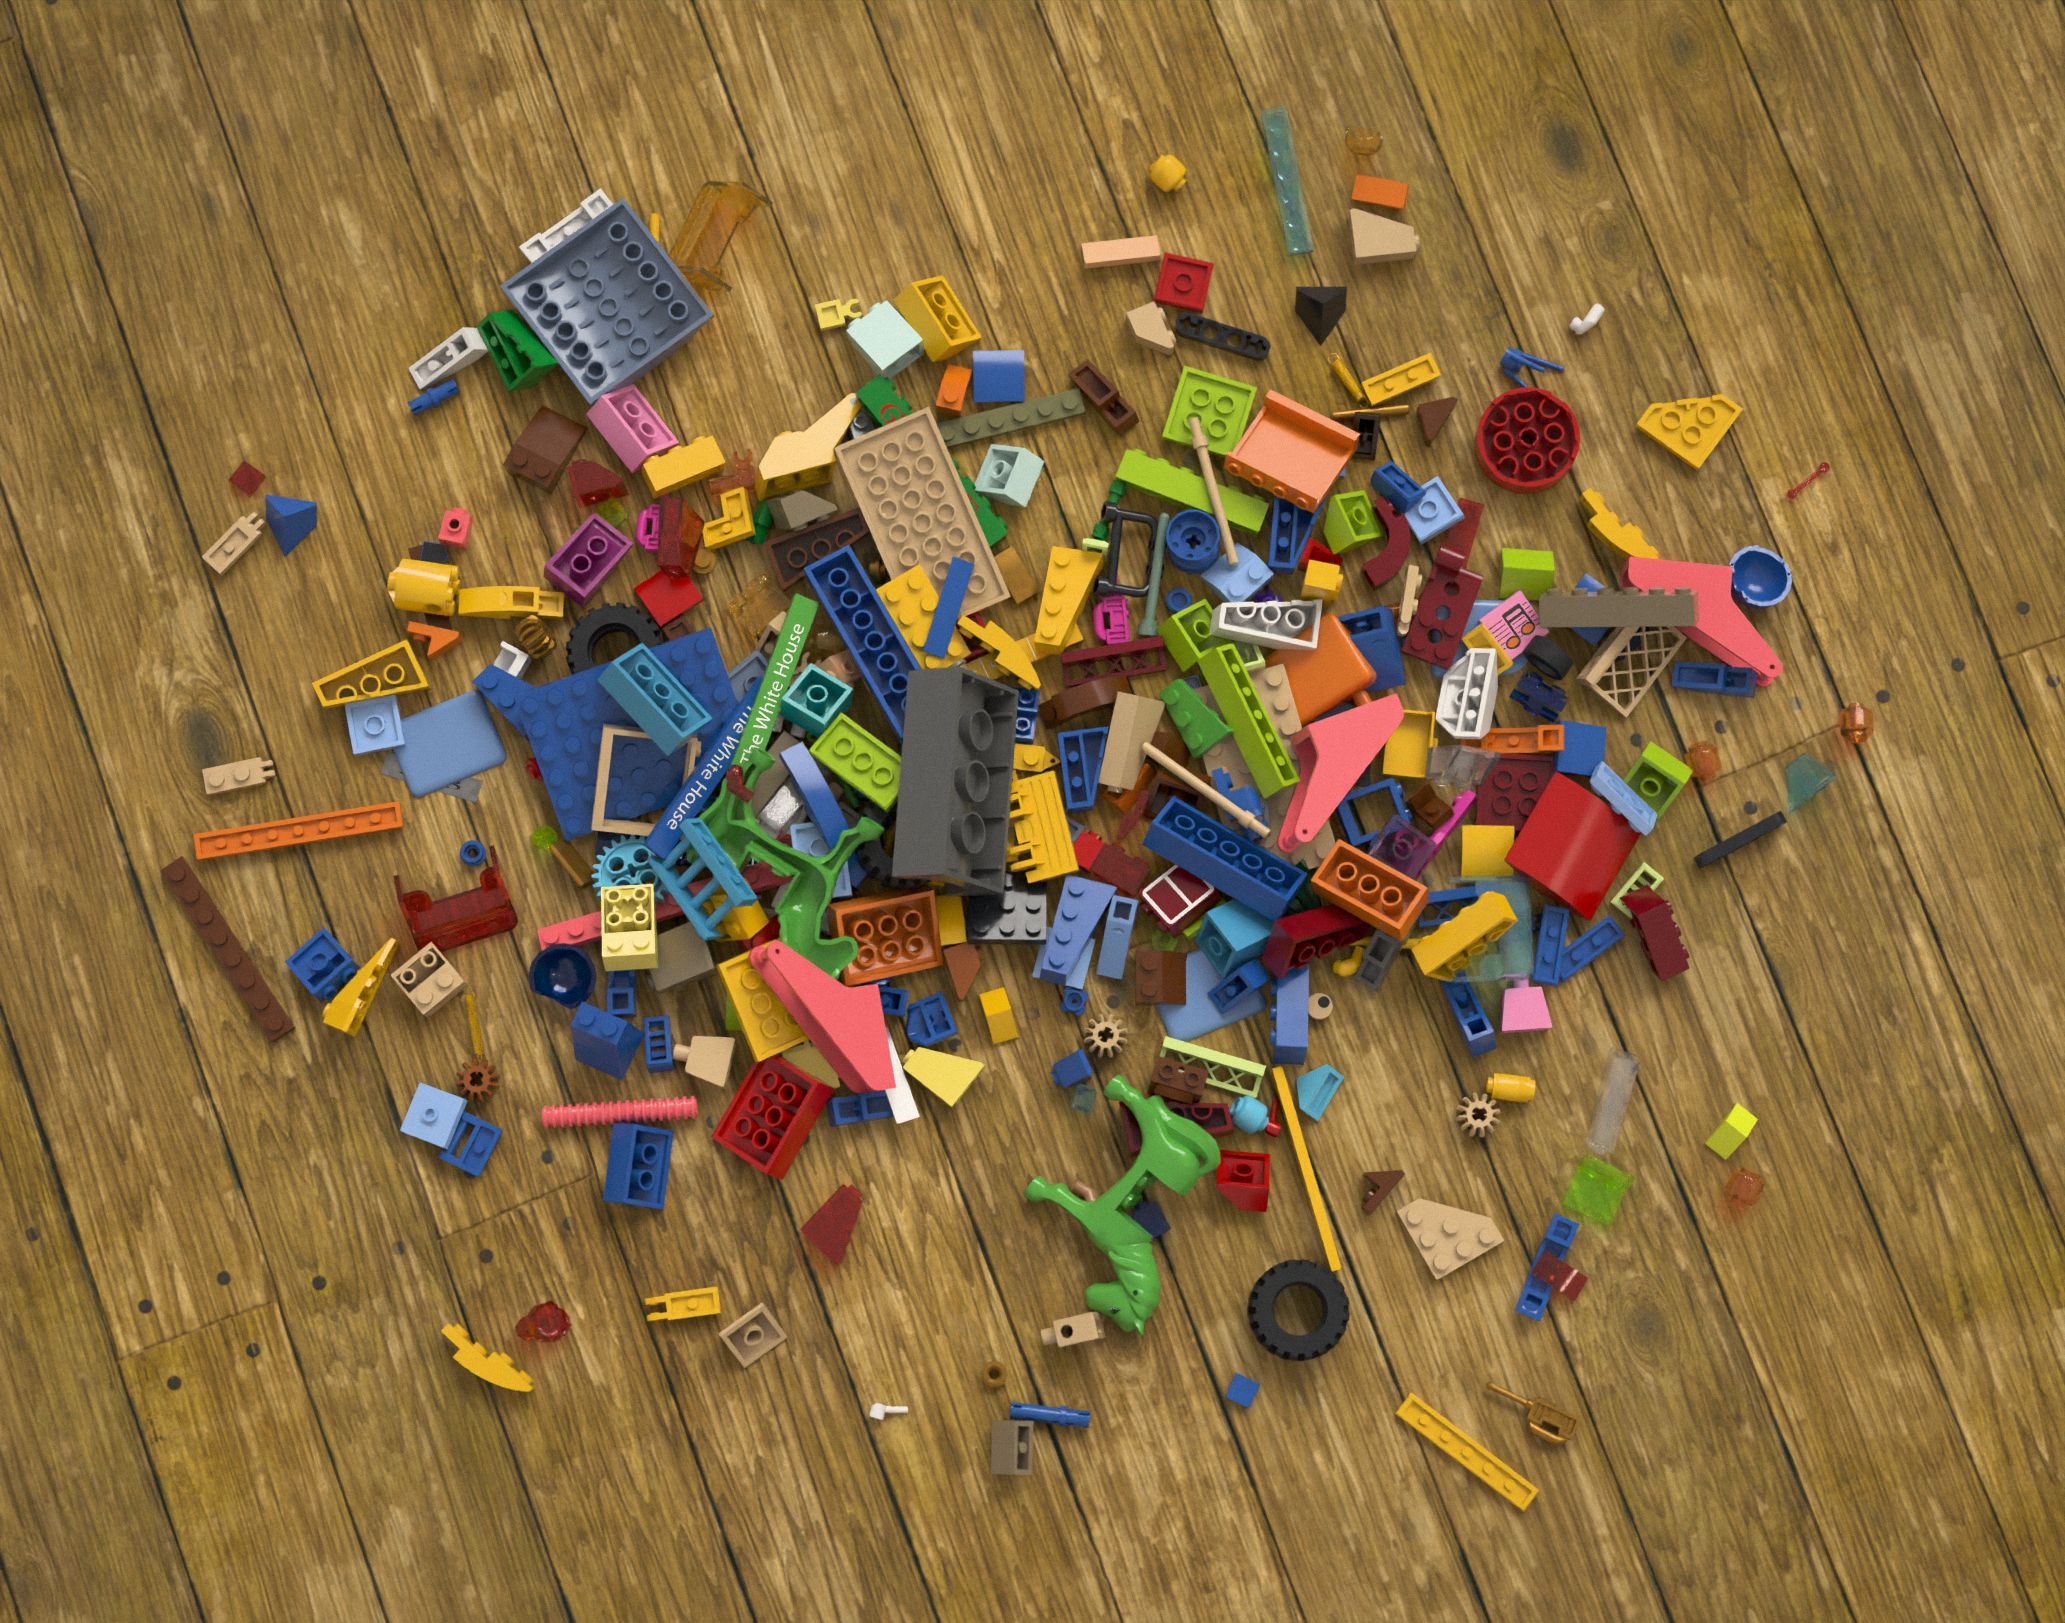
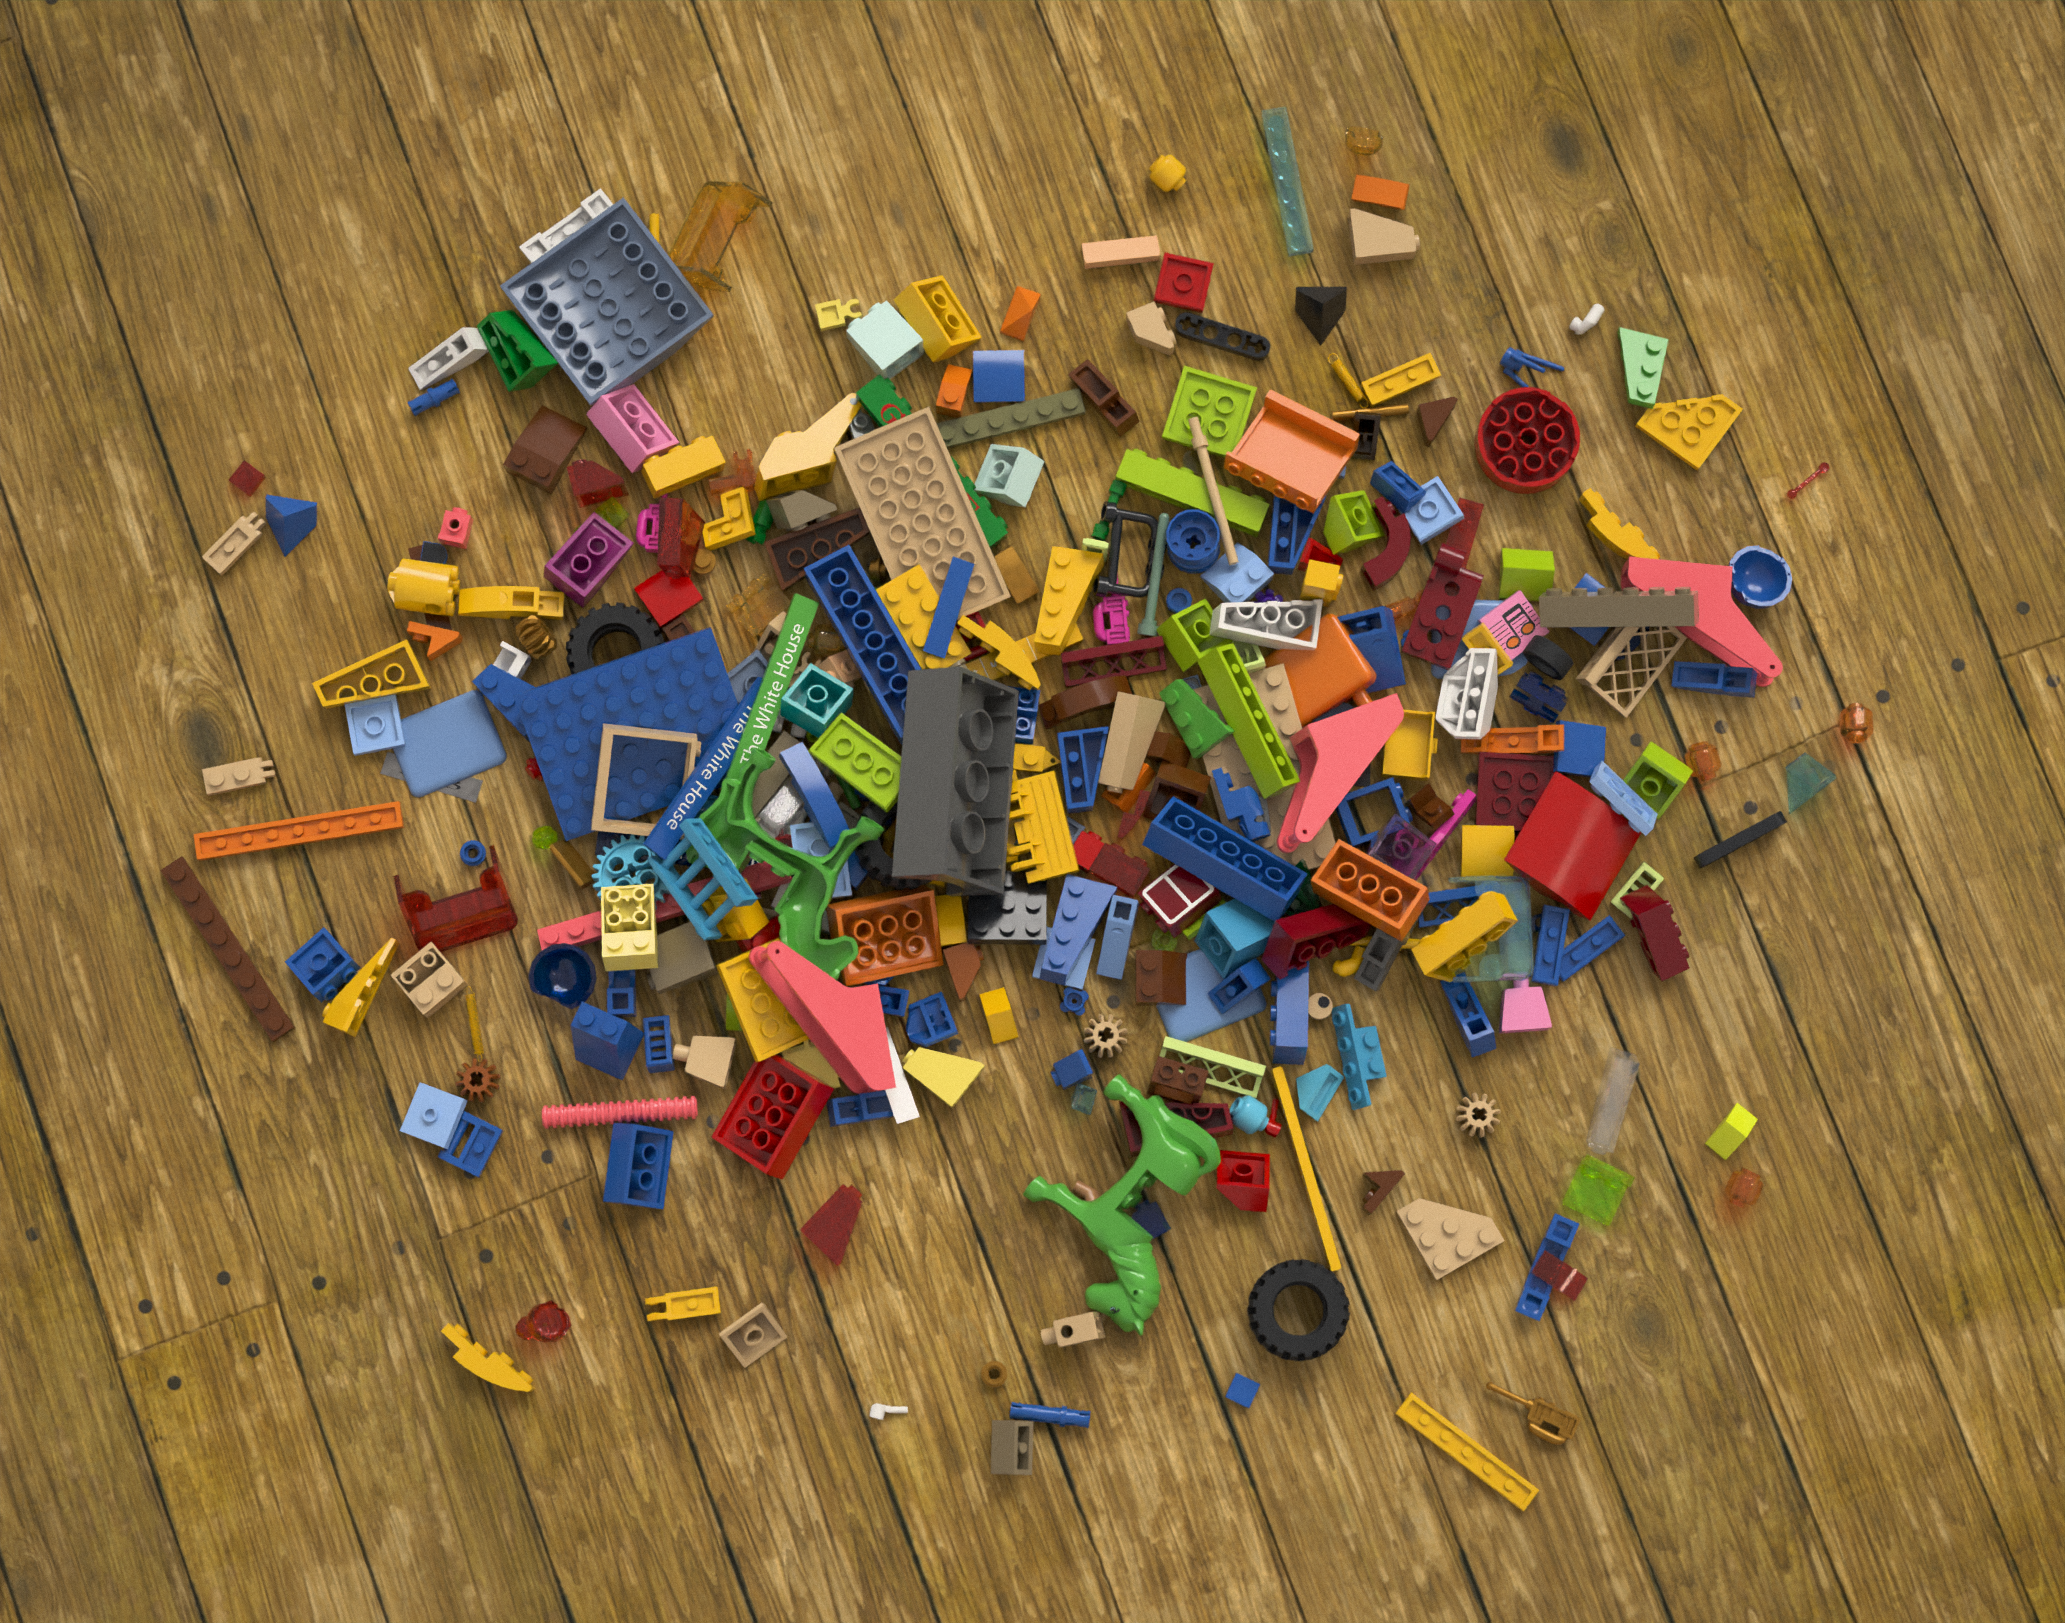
dark azure slope [597,643,713,756] -> none
clear red arm [726,764,754,803] -> none
tan bar [1141,742,1271,839] -> none
tan hinge [1396,565,1422,637] -> none
clear slope [1425,745,1501,790] -> none
yellow head [1486,1073,1535,1103] -> none
none -> orange slope [1000,286,1041,341]
none -> dark azure bracket [1331,1003,1387,1110]
none -> wing [1617,327,1668,409]

